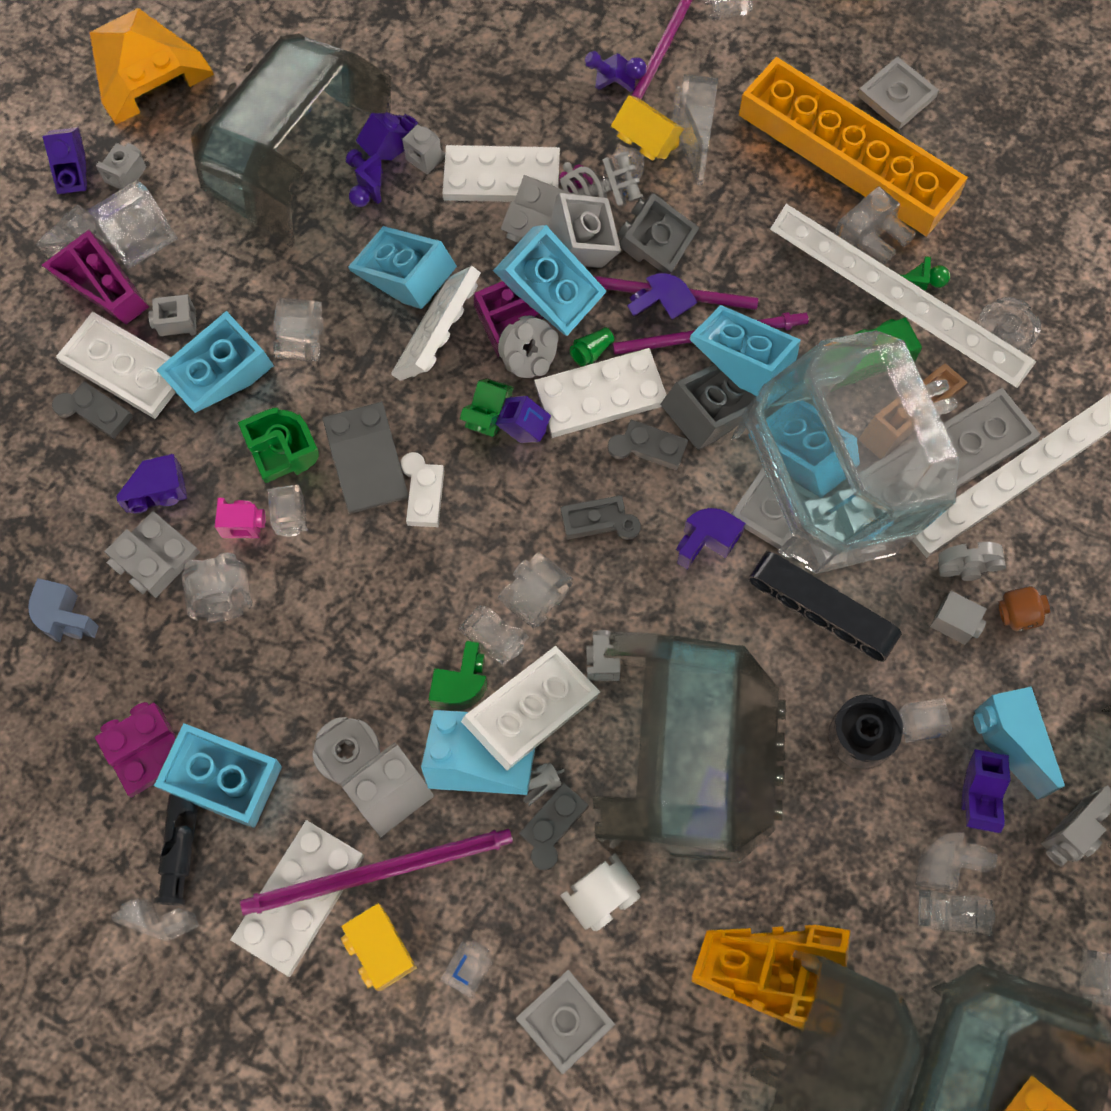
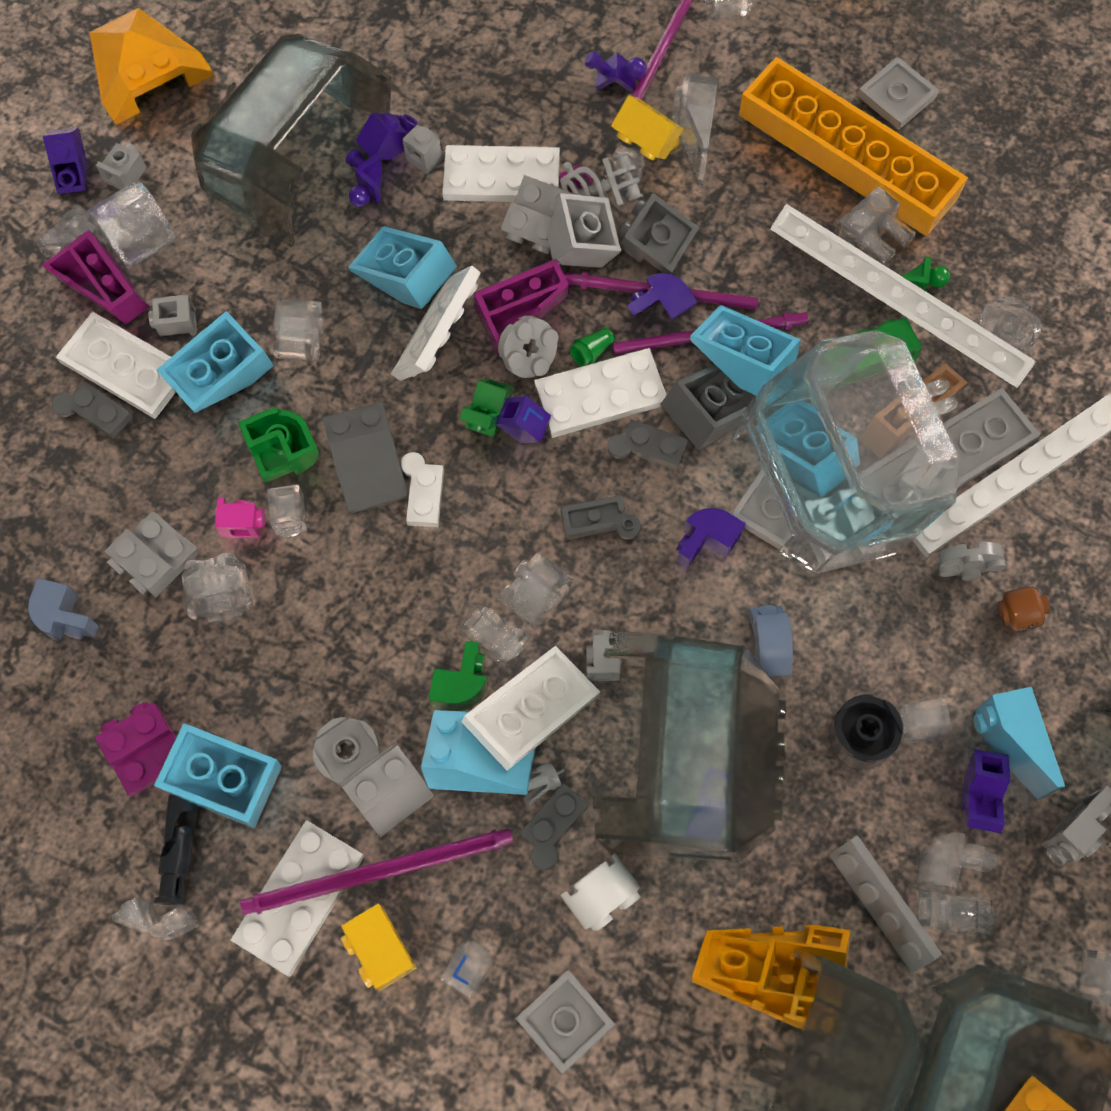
dark purple slope [116,454,187,514] -> none
medium azure slope [493,225,607,336] -> none
black beam [748,551,902,662] -> none
light grey brick [930,591,986,645] -> none
none -> sand blue brick [750,605,793,677]
none -> light grey plate [829,835,942,973]

